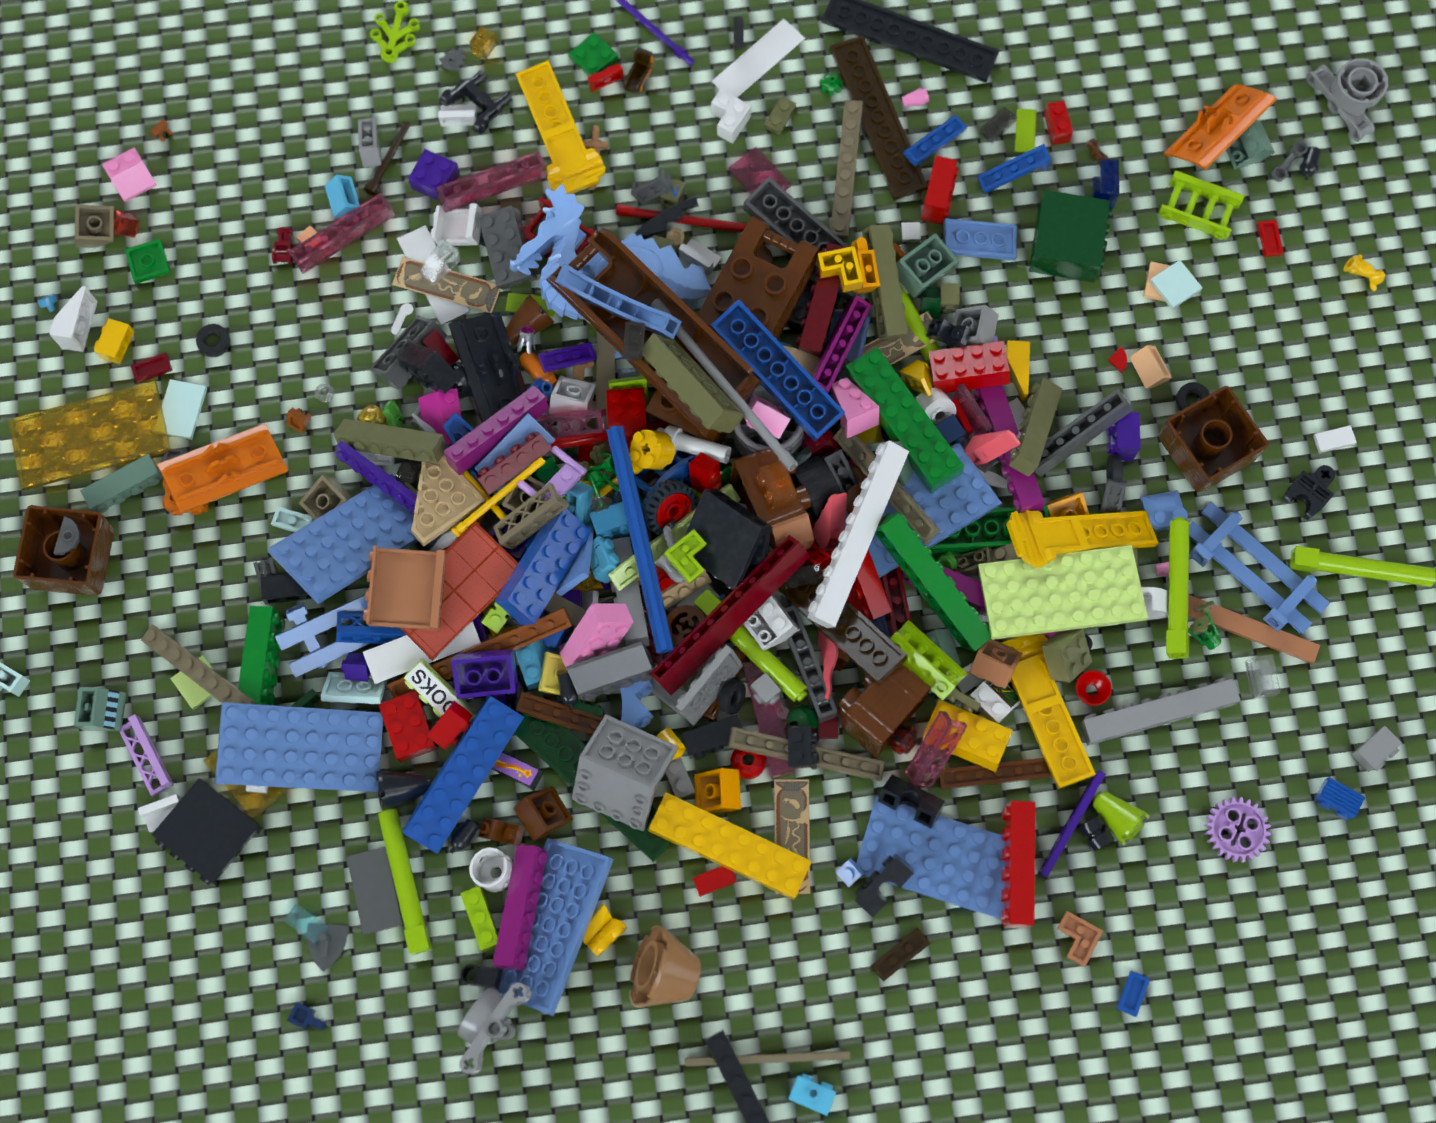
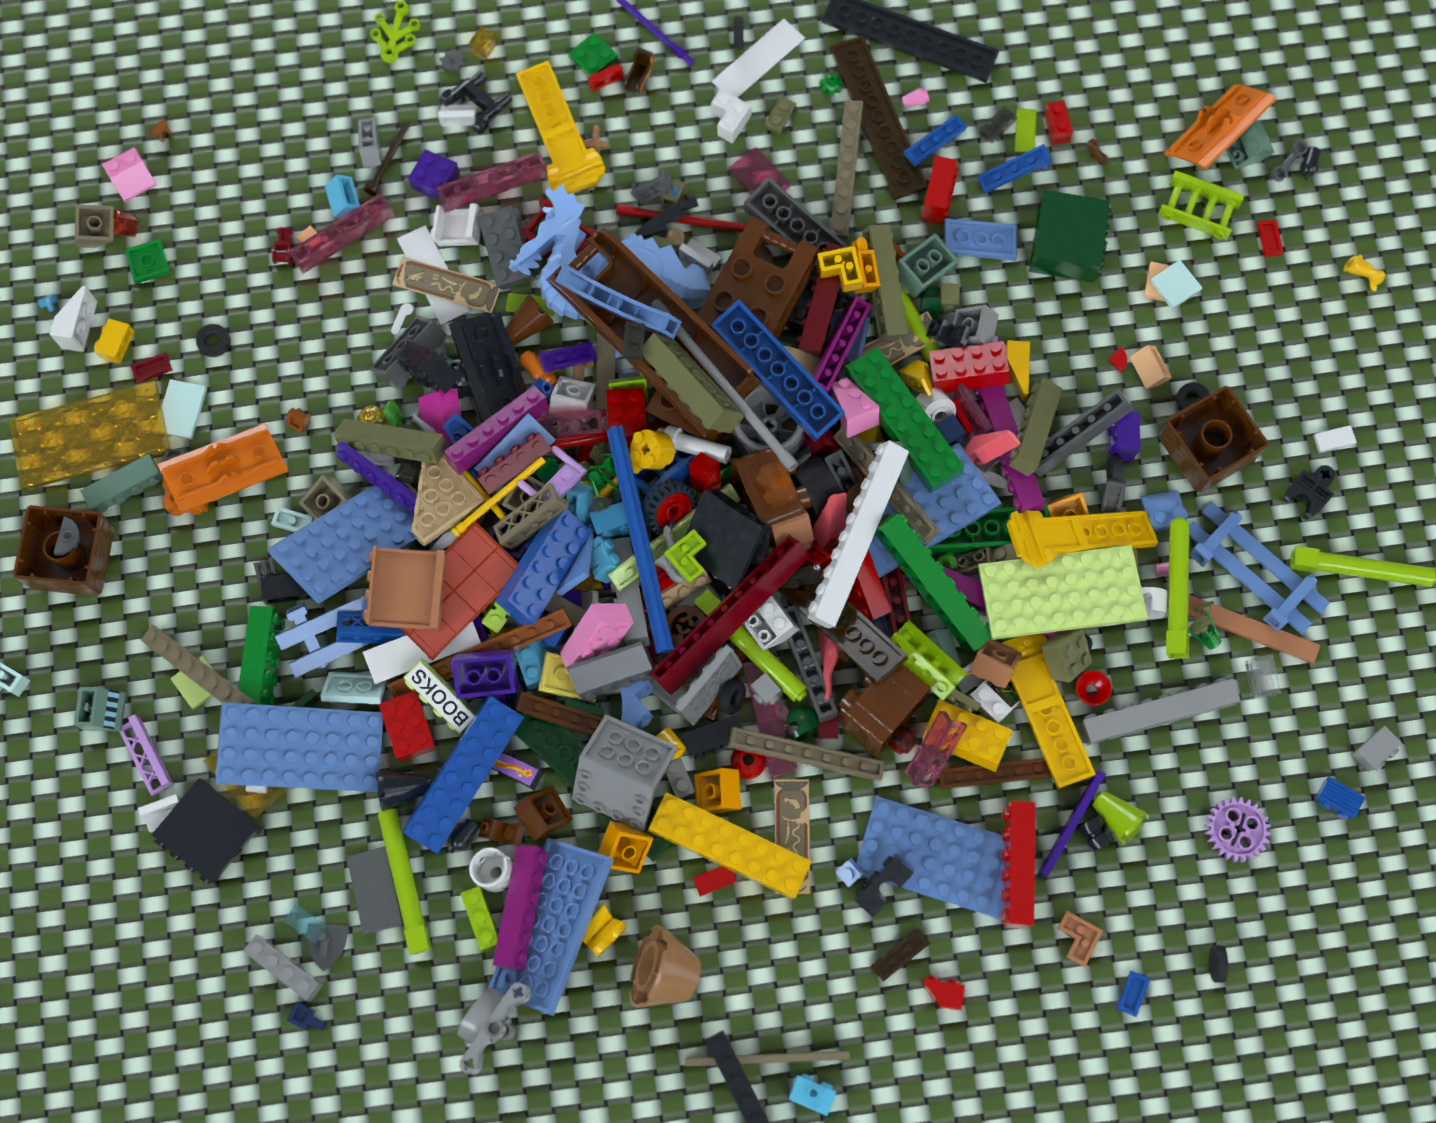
clear plate [315,384,334,402] -> none
dark purple brick [341,652,371,682] -> none
clear slope [421,239,460,285] -> none
dark red tile [421,330,459,366] -> none
red brick [427,701,473,750] -> none
black piece [460,964,503,990] -> none
flat silver piece [516,325,535,354] -> none
black piece [557,673,579,710] -> none
bright pink slope [744,393,790,439] -> none
black bracket [788,726,819,770] -> none
black arch [878,774,945,829] -> none
white tile [901,222,921,242] -> none
clear blue panel [1092,159,1120,210] -> none
light grey piece [1306,58,1388,142] -> none
none -> light grey brick [243,934,323,1002]
none -> light orange slope [597,821,654,874]
none -> red slope [922,976,965,1011]
none -> black tyre [1209,945,1228,983]

